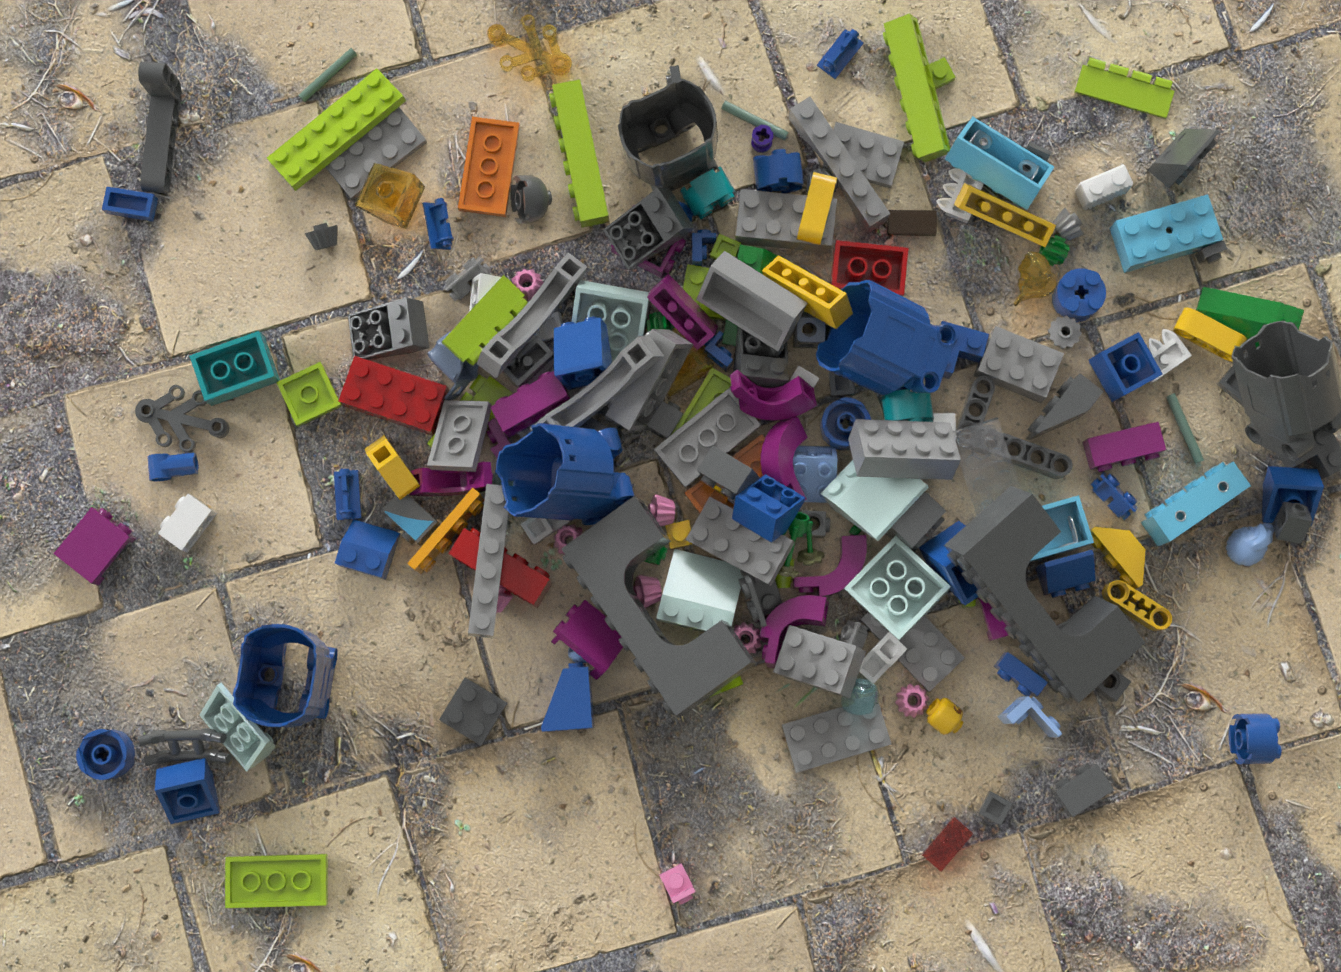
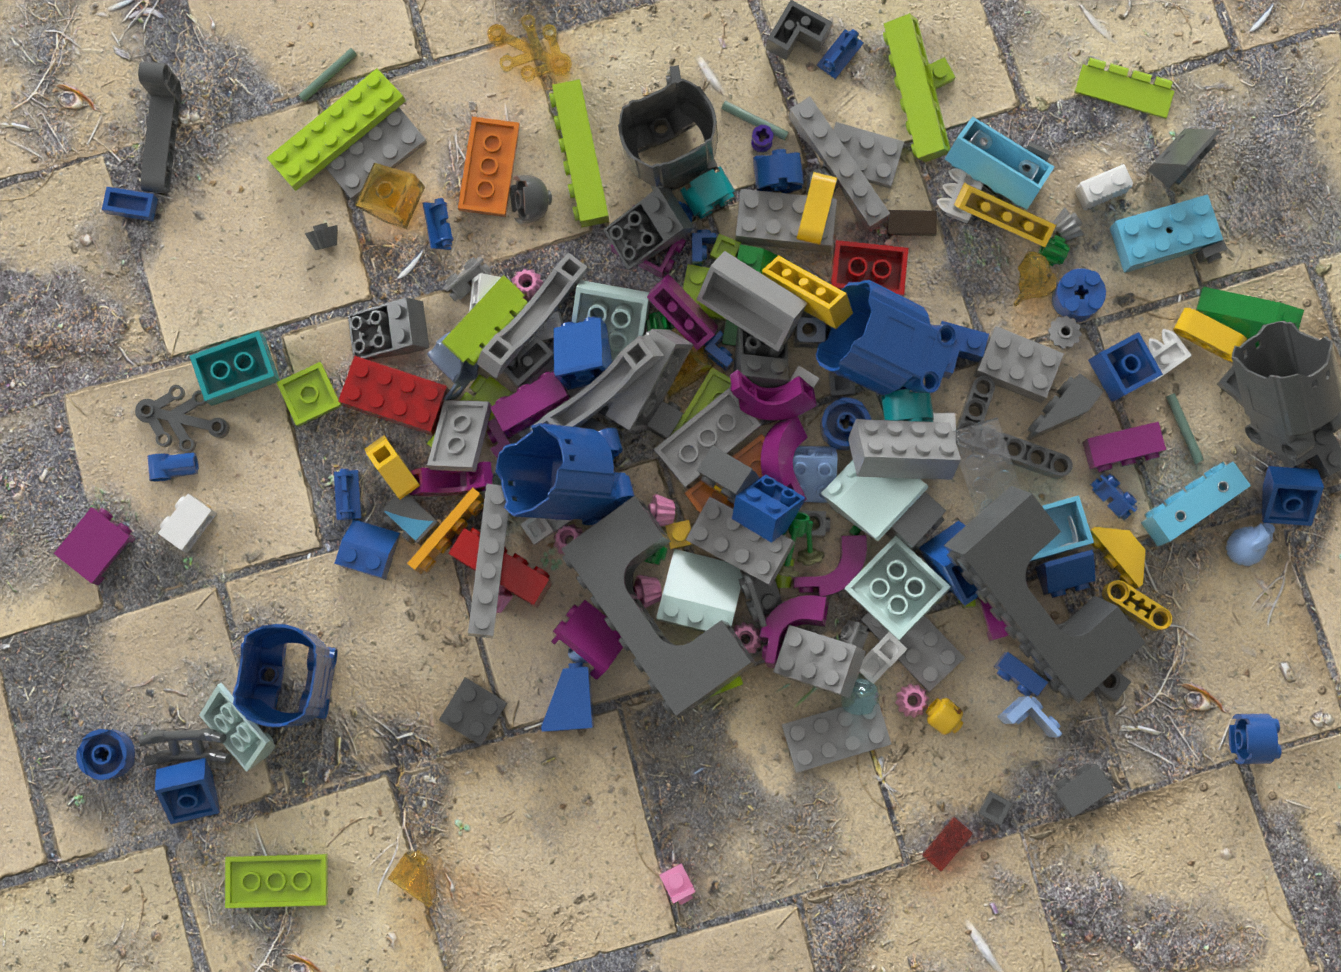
dark grey brick [1272,502,1313,544] -> none
none -> clear yellow slope [388,849,439,908]
none -> dark grey brick [766,0,832,61]

